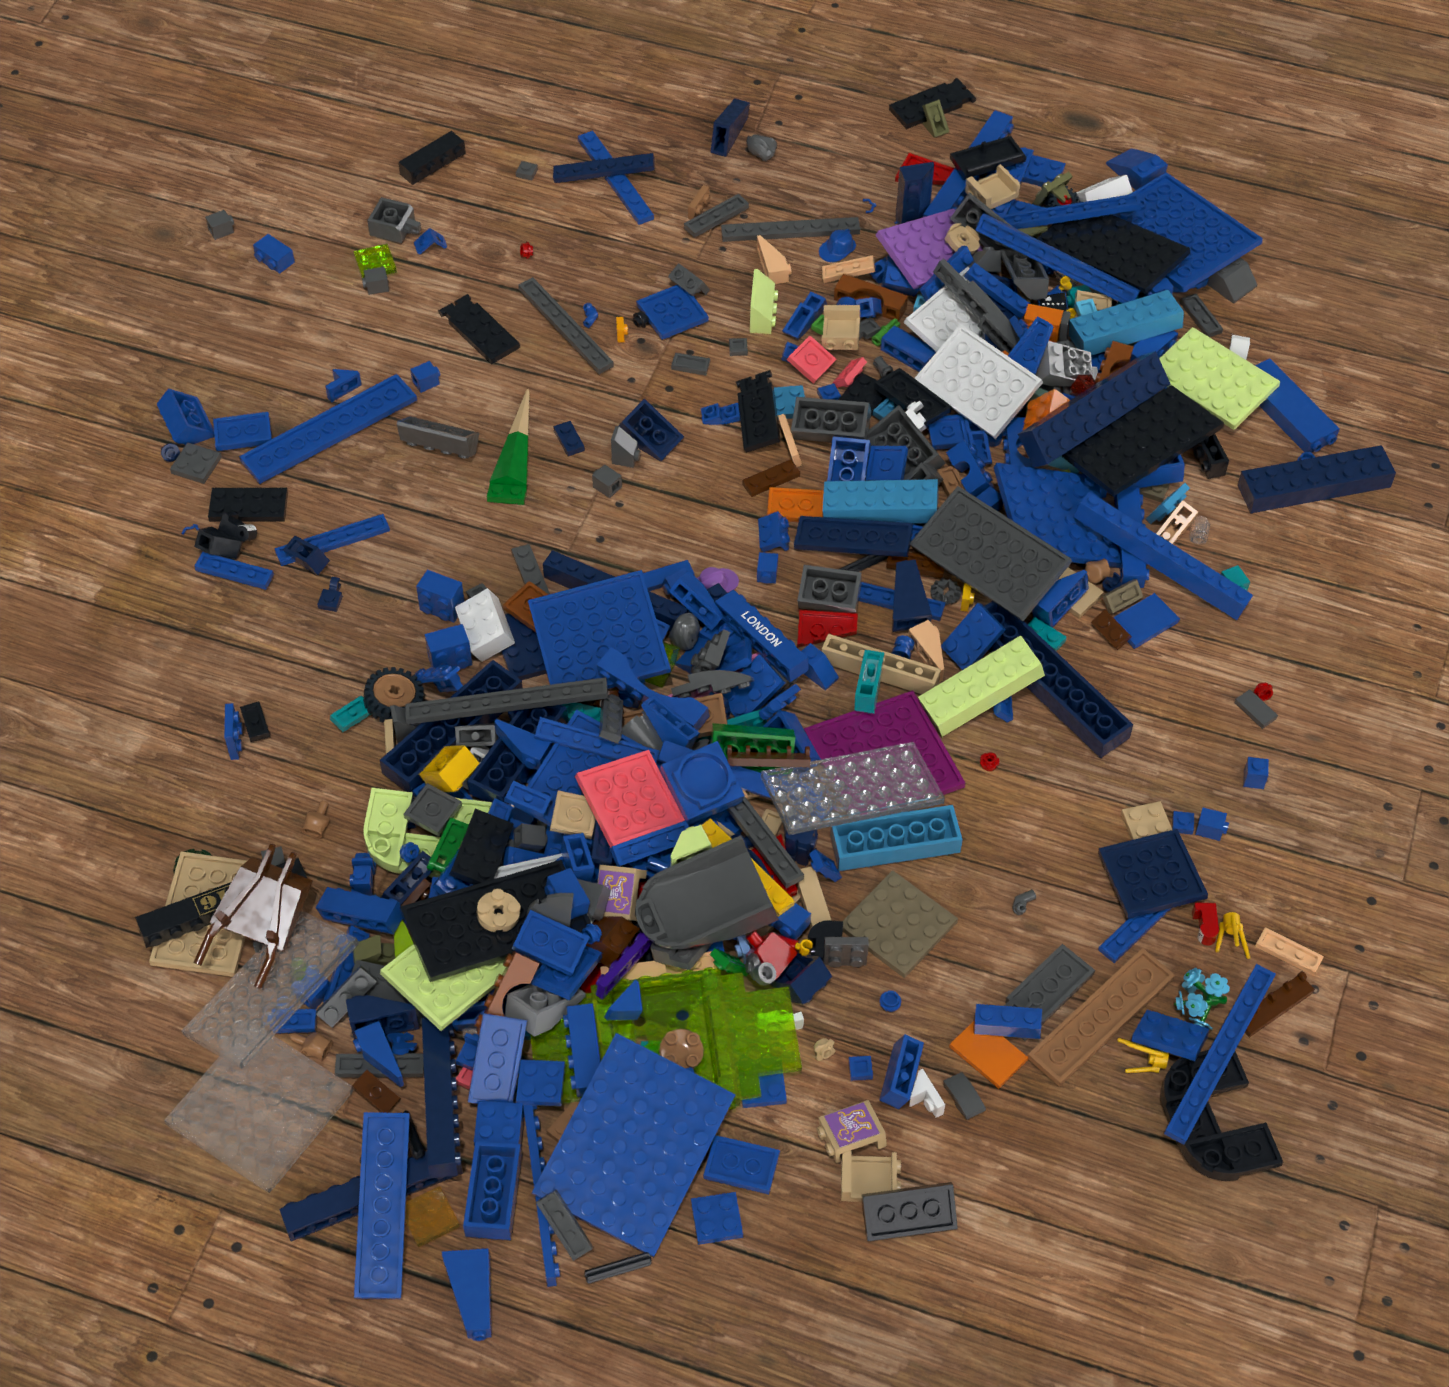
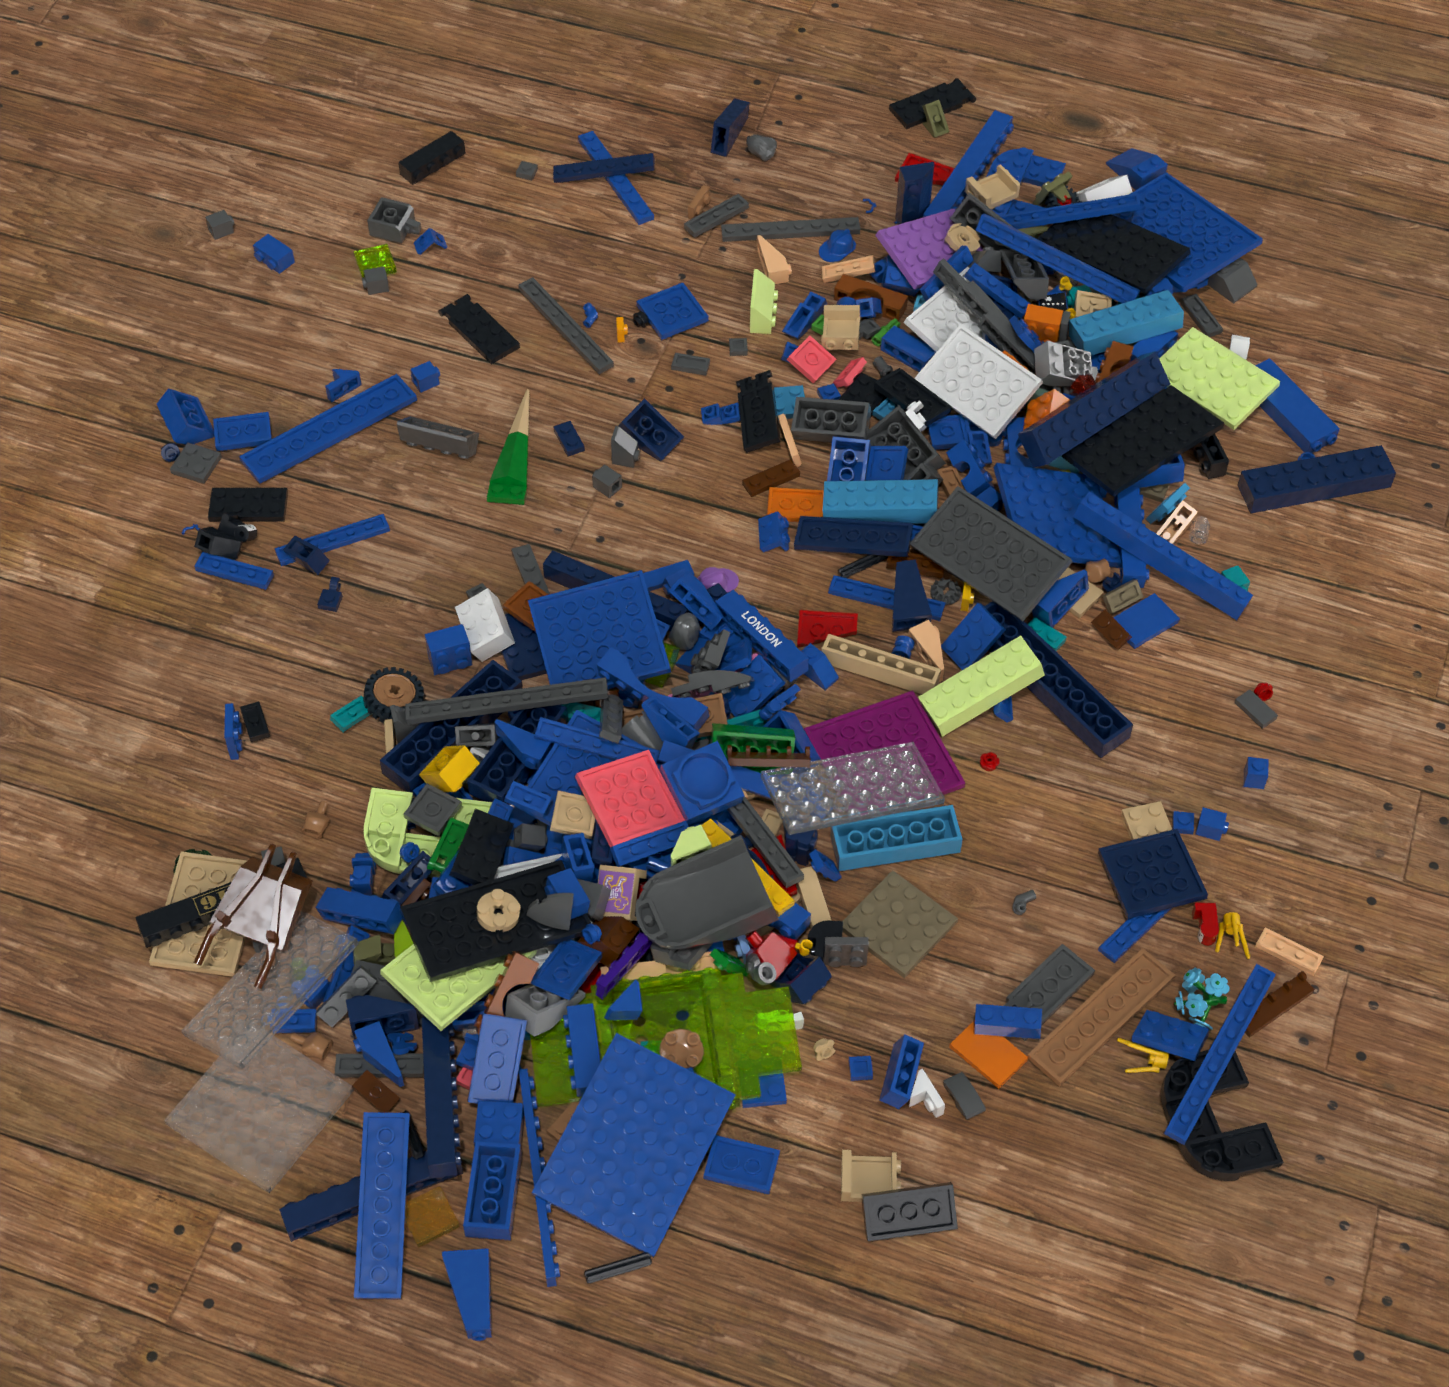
blue bracket [415,665,463,692] -> none
blue brick [416,569,465,623] -> none
blue plate [512,910,590,976] -> none
blue plate [516,1060,565,1106] -> none
red plate [520,242,533,259] -> none
dark grey tile [536,1189,593,1261] -> none
dark grey bracket [668,263,710,296] -> none
blue plate [691,1192,743,1245] -> none
blue brick [757,552,778,584] -> none
dark grey brick [797,565,862,613] -> none
panel [817,1100,886,1163] -> none
teal slope [854,650,885,713] -> none
blue plate [880,990,901,1012] -> none
black container [950,136,1027,180] -> none
blue wing [1008,316,1054,375] -> none
medium azure plate [1074,299,1097,317] -> none

